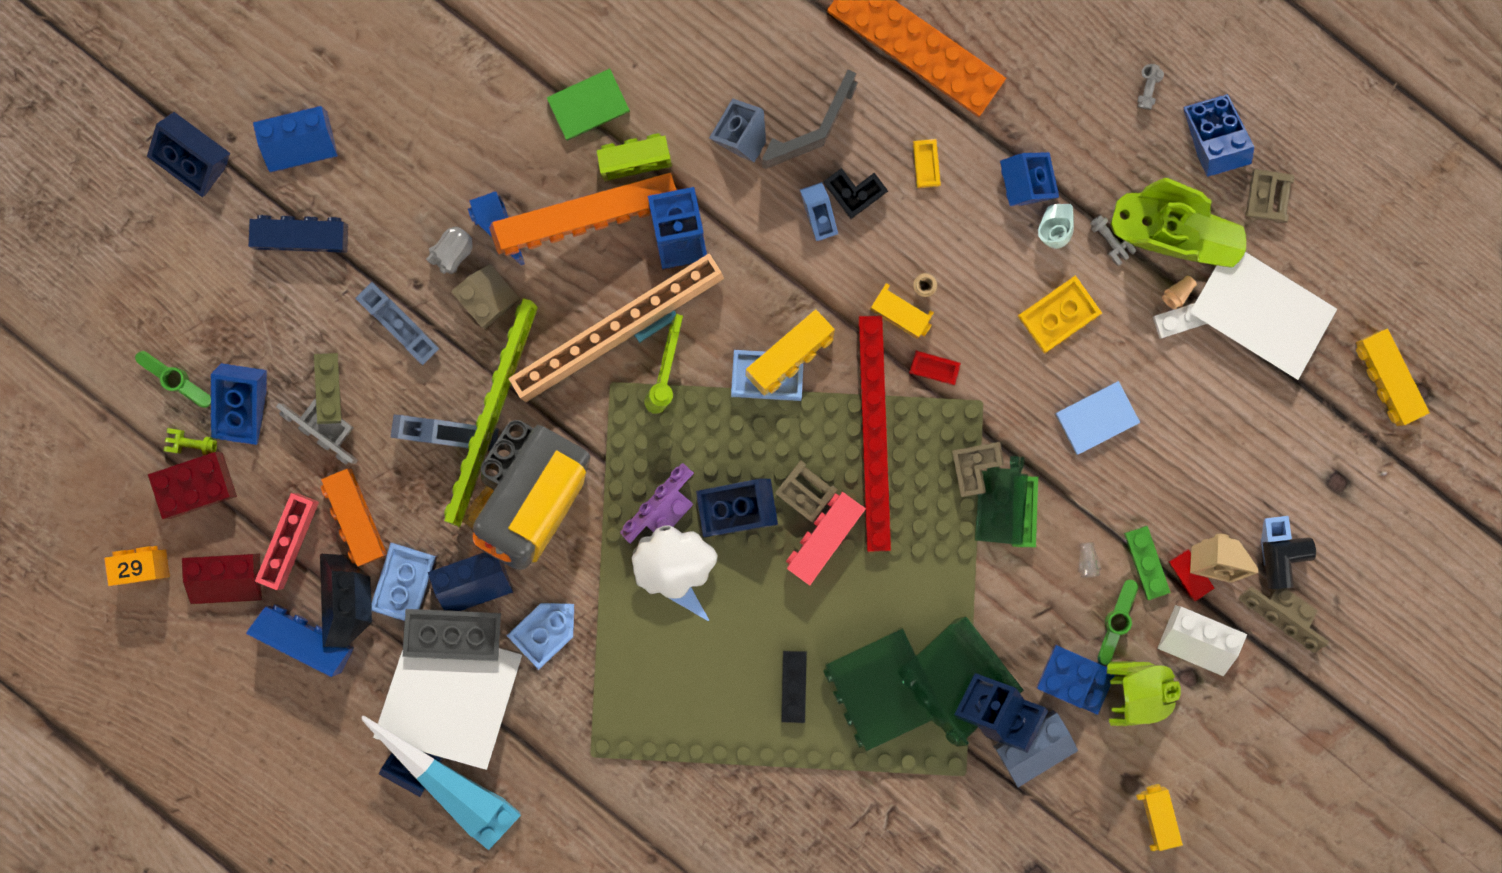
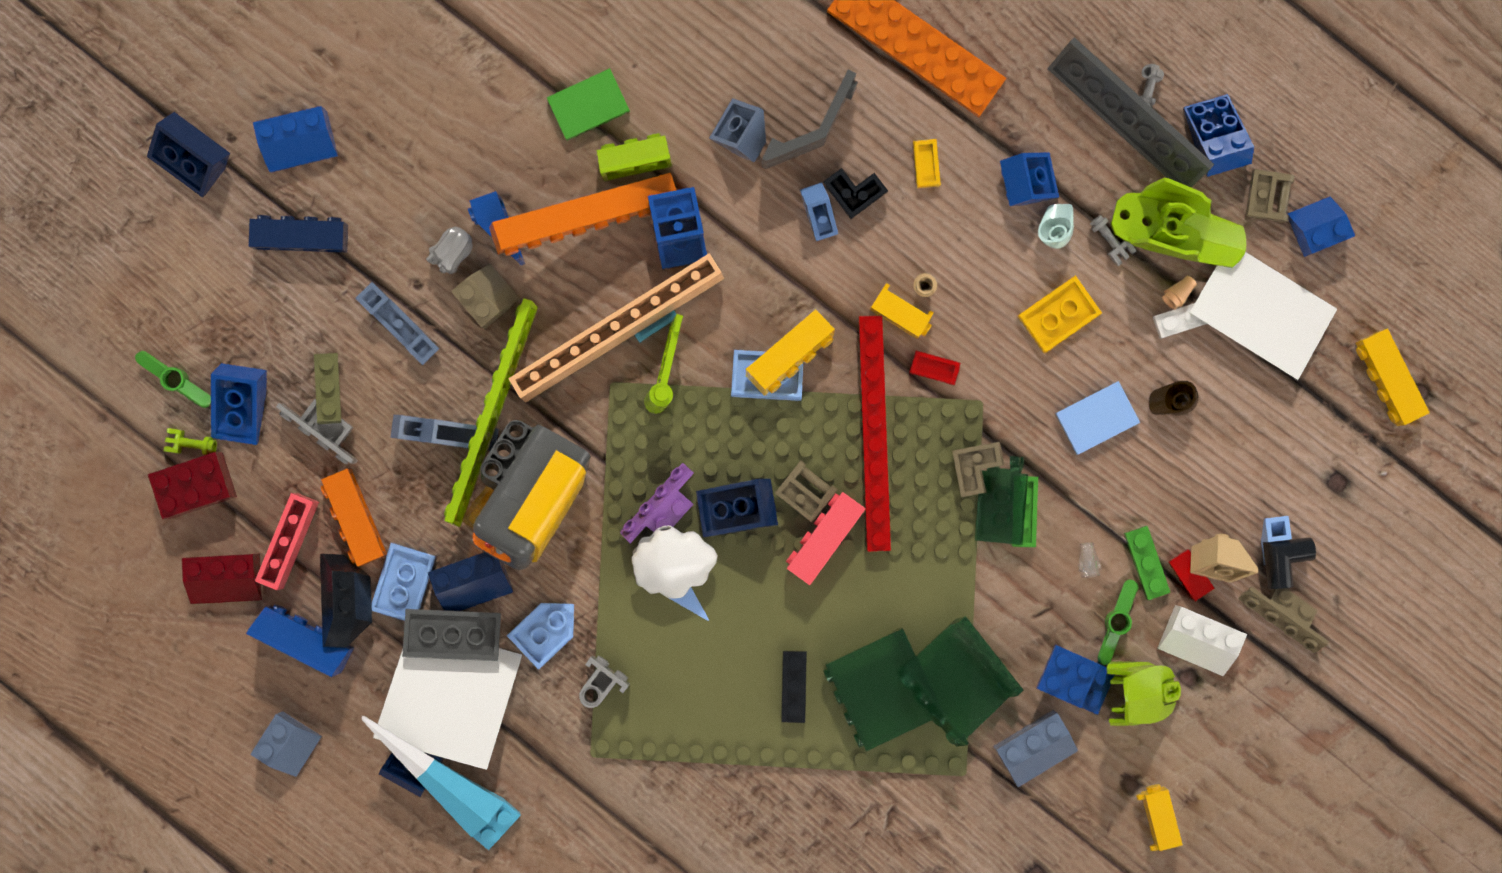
light orange brick [104,546,170,586] -> none
dark blue bracket [954,673,1048,753] -> none
none -> sand blue slope [250,711,322,777]
none -> light grey pin [579,655,630,708]
none -> dark grey plate [1047,37,1214,188]
none -> dark brown cap [1149,381,1199,416]
none -> blue slope [1288,196,1355,257]

